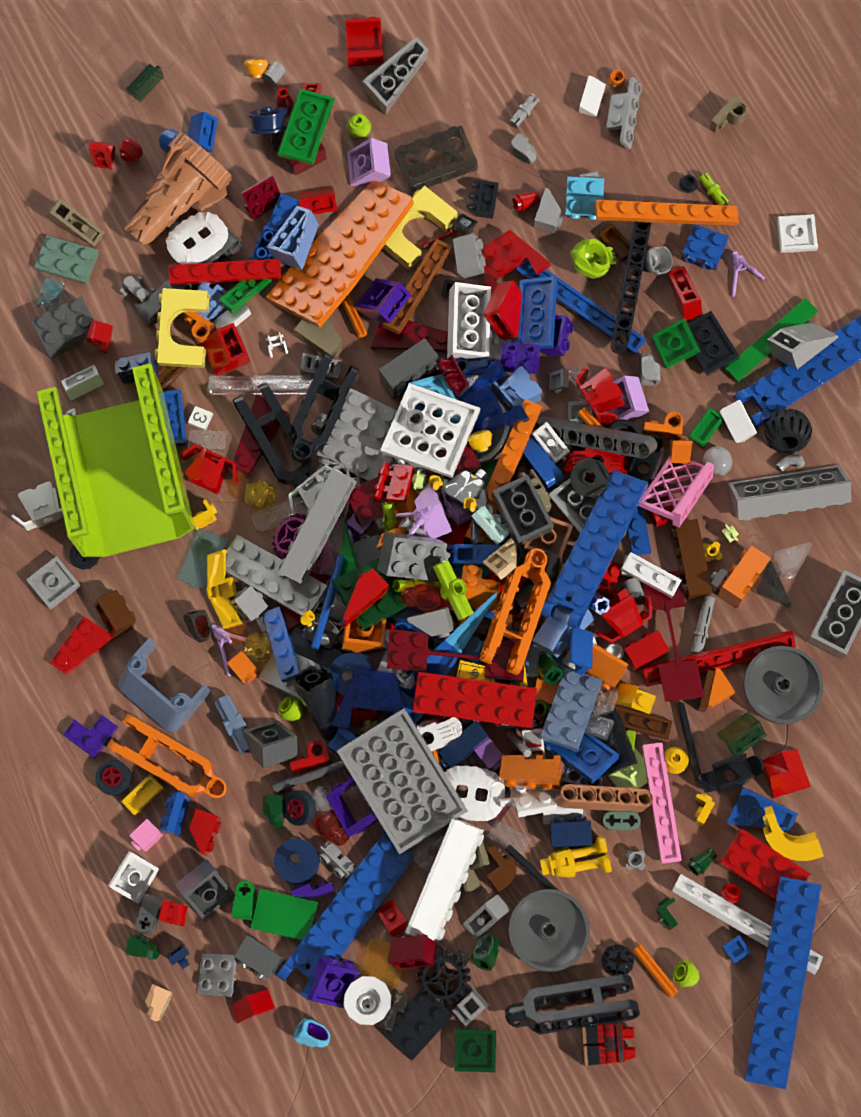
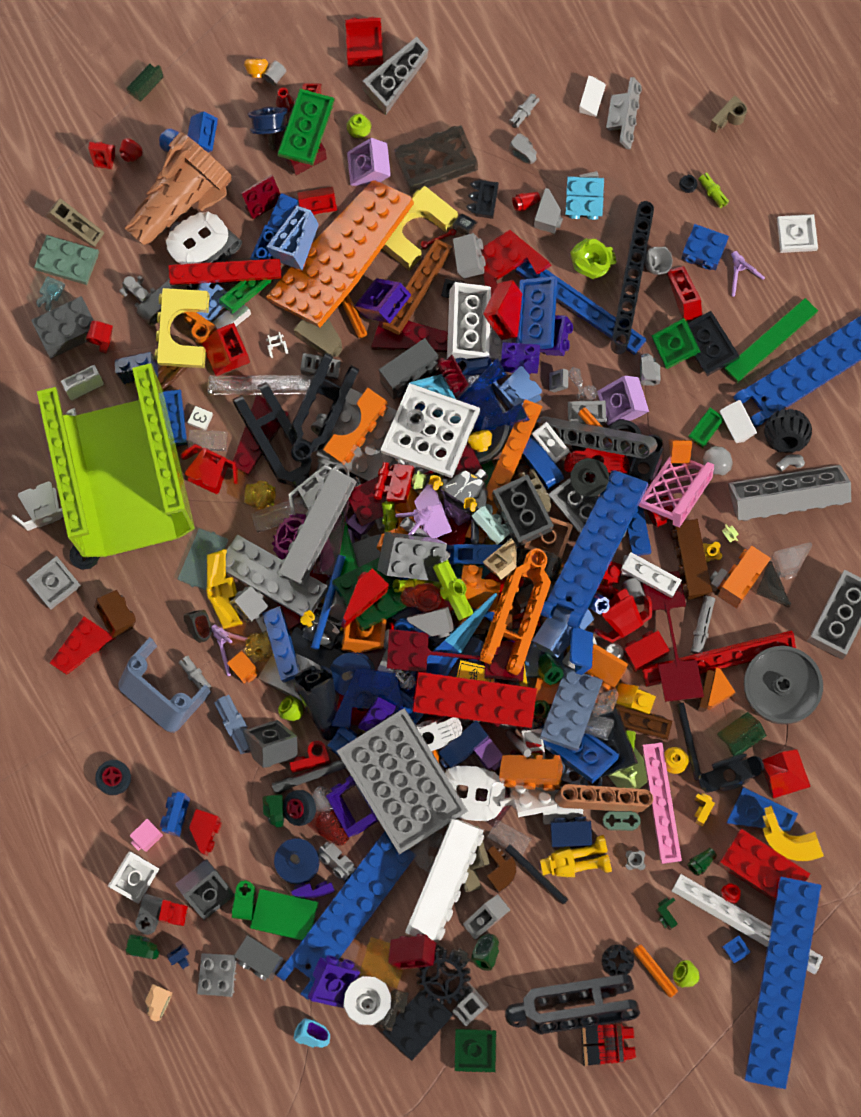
dark purple plate [63,715,119,759] -> none
orange piece [107,713,227,799] -> none
yellow plate [121,774,164,816] -> none
yellow bracket [193,499,218,530] -> none
red slope [230,989,275,1024] -> none
red slope [375,900,408,937] -> none
dark grey dish [509,889,590,972] -> none
red piece [575,368,625,423] -> none
orange plate [594,200,739,226] -> none
reddish brown tile [597,223,630,262] -> none
orange plate [608,70,626,87] -> none
orange plate [643,412,683,440] -> none
light grey slope [767,322,838,370] -> none
none -> light grey pin [179,656,211,690]
none -> orange arch [323,388,388,465]
none -> dark purple plate [358,697,396,732]

